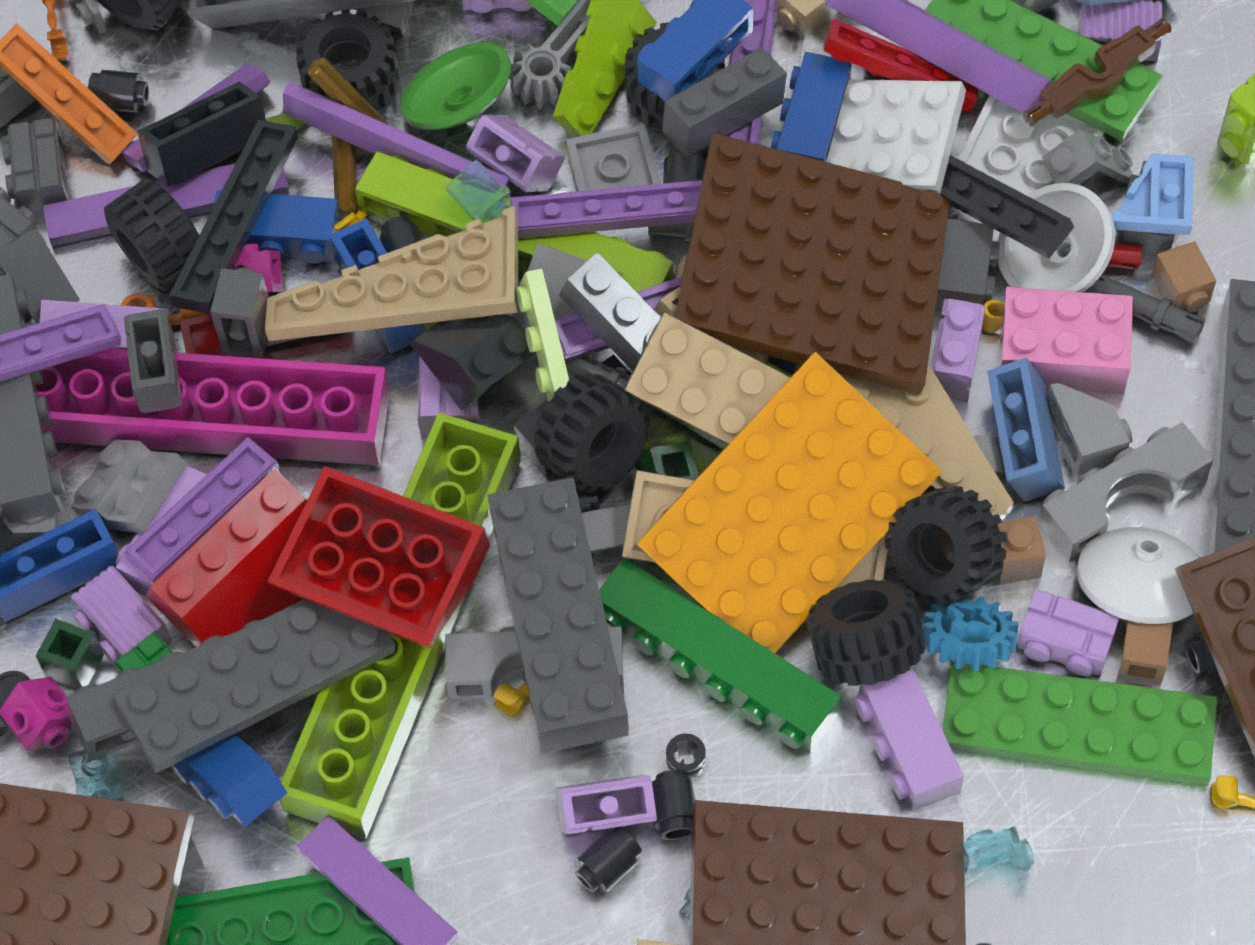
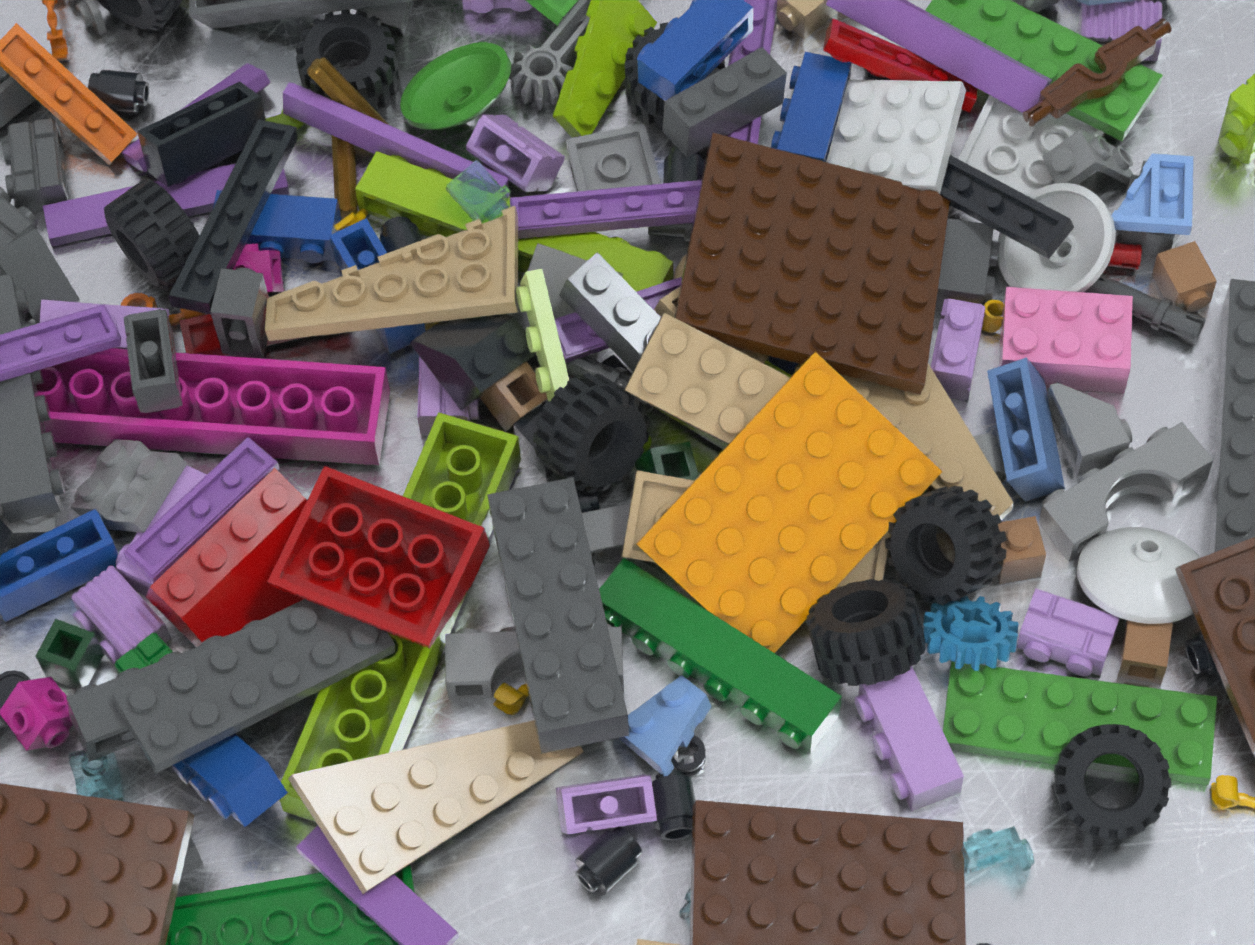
none -> tan wing [288,720,584,894]
none -> medium nougat brick [480,361,547,432]
none -> light blue wing [619,675,712,777]
none -> black tyre [1053,724,1171,839]

